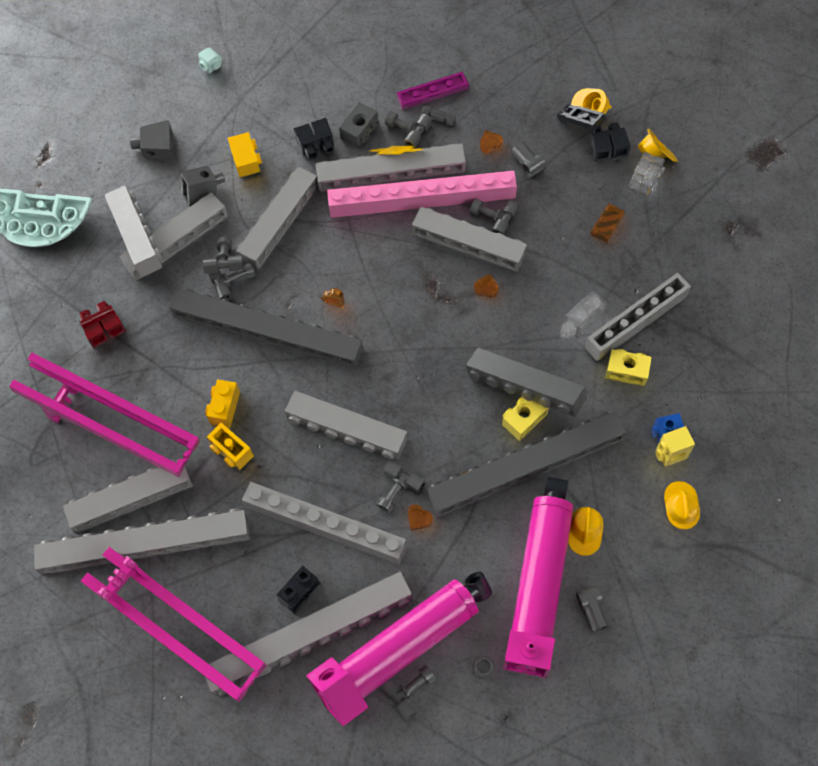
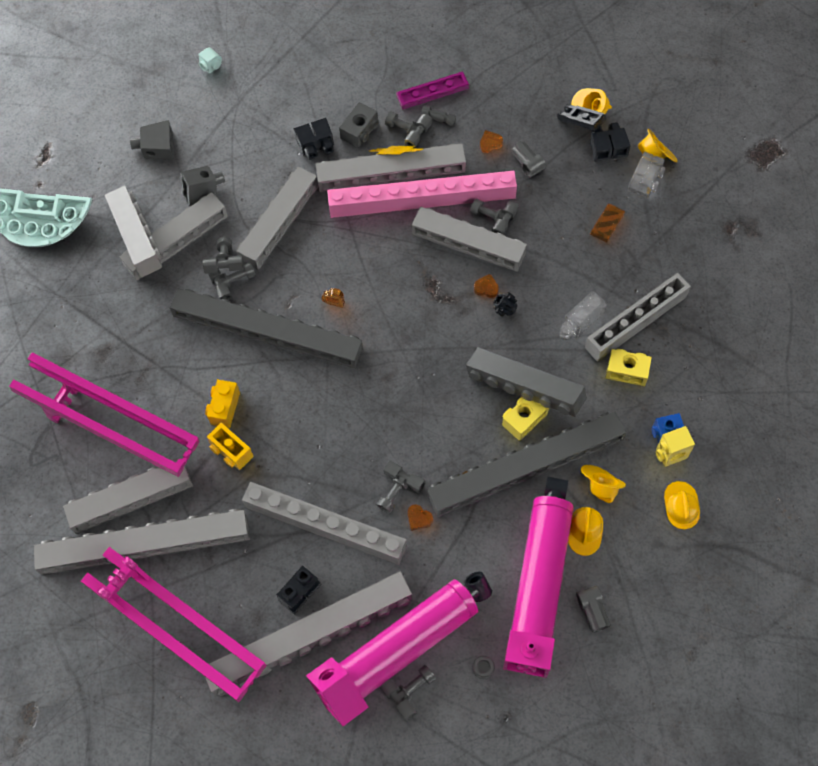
dark red hips [79,301,126,348] -> none
yellow brick [228,132,262,178] -> none
light grey brick [285,390,408,460] -> none
none -> black gear [493,292,517,317]
none -> yellow piece [581,465,626,503]

